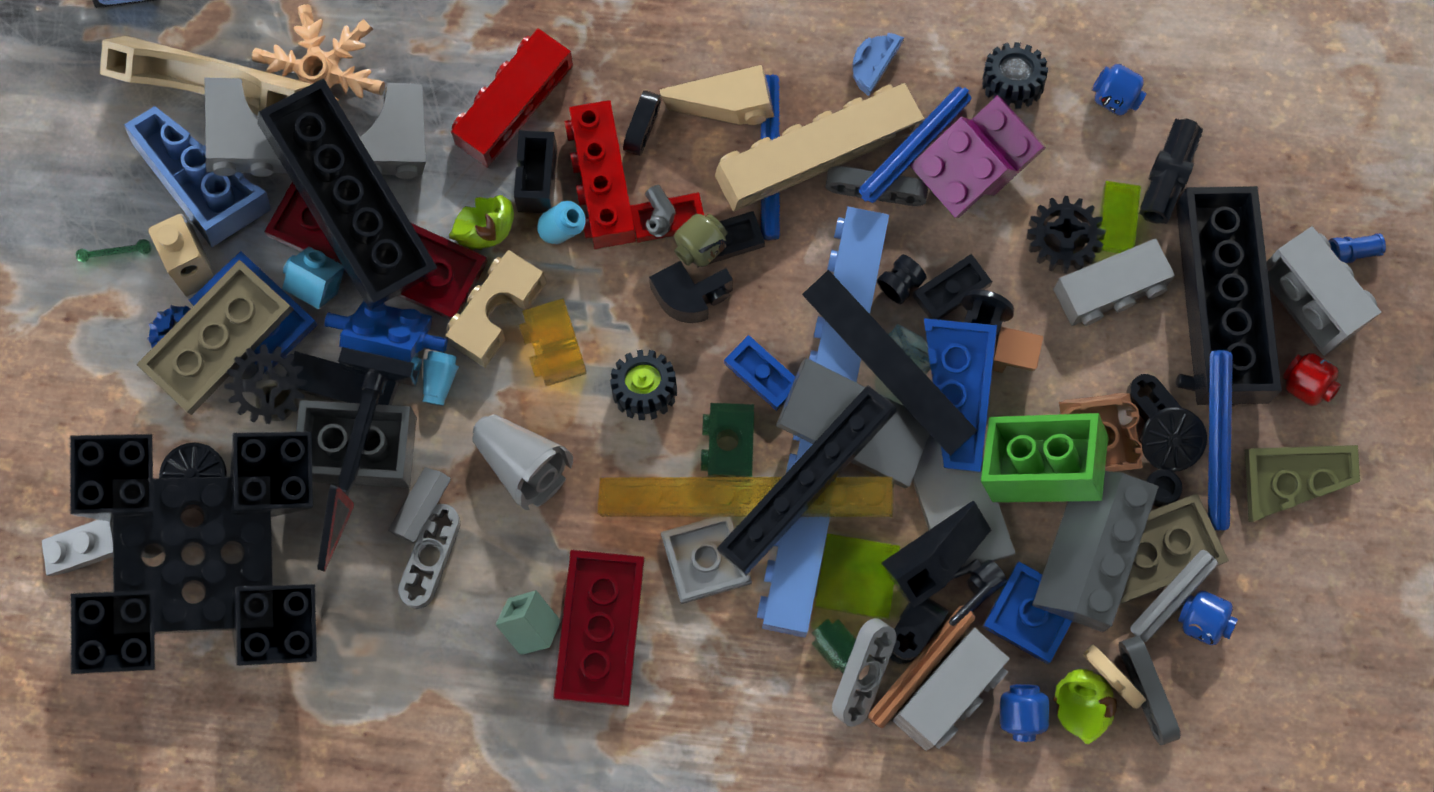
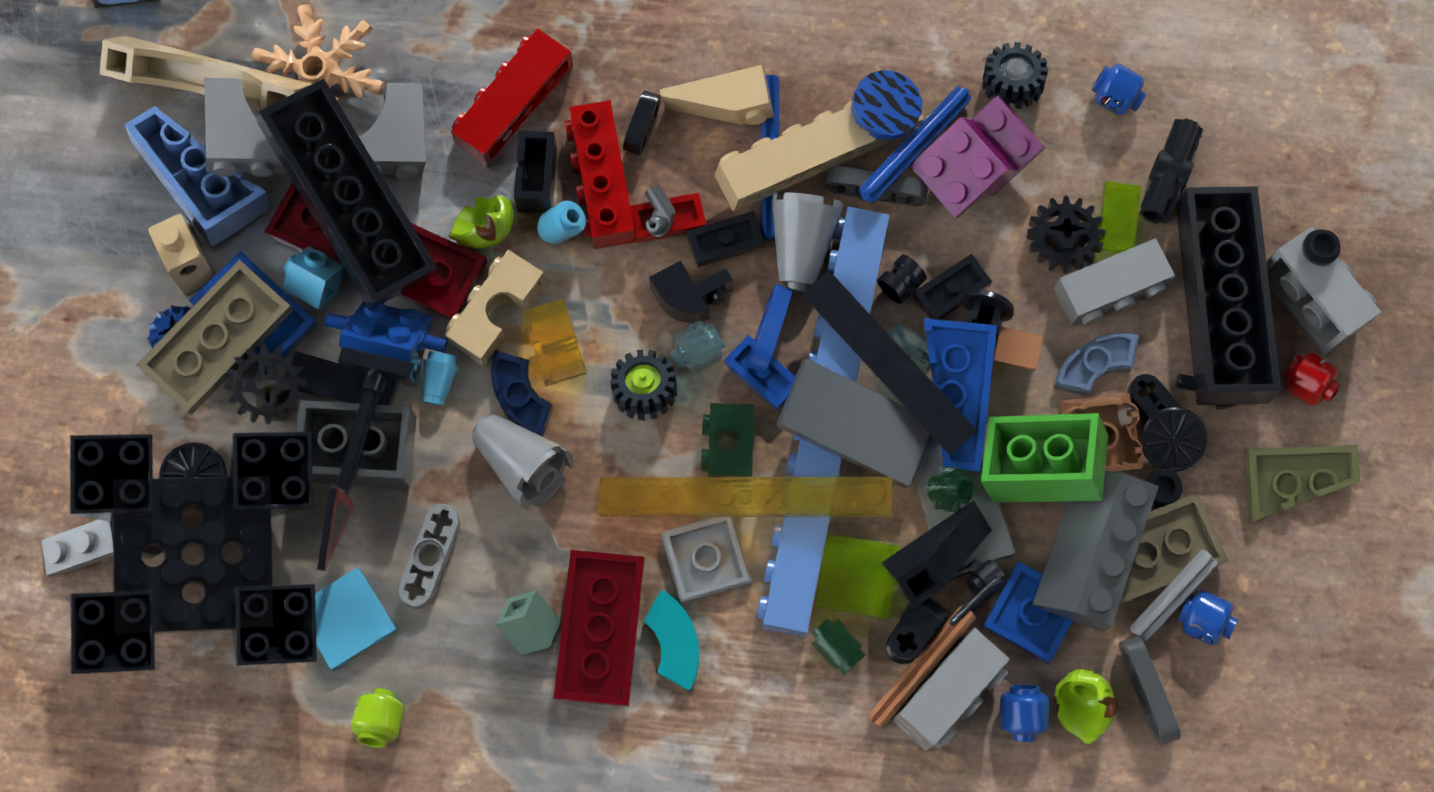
clear green hinge [75,239,152,262] -> none
light grey tile [388,467,451,542] -> none
olive head [674,214,727,267] -> none
black tile [716,385,897,576] -> none
light grey beam [832,618,896,727] -> none
medium blue plate [852,33,904,97] -> none
tan tile [1083,644,1146,709] -> none
blue axle [1208,350,1233,531] -> none
blue pin [1329,233,1386,263] -> none
none -> medium azure tile [315,567,398,671]
none -> lime head [350,688,405,748]
none -> dark blue tile [491,350,553,437]
none -> teal tile [643,589,699,692]
none -> clear light blue head [670,320,726,374]
none -> blue beam [747,283,793,373]
none -> light grey cone [772,192,843,292]
none -> blue tile [851,70,923,140]
none -> clear green gear [927,466,974,512]
none -> sand blue tile [1053,333,1139,397]
none -> black plate [1302,229,1340,266]

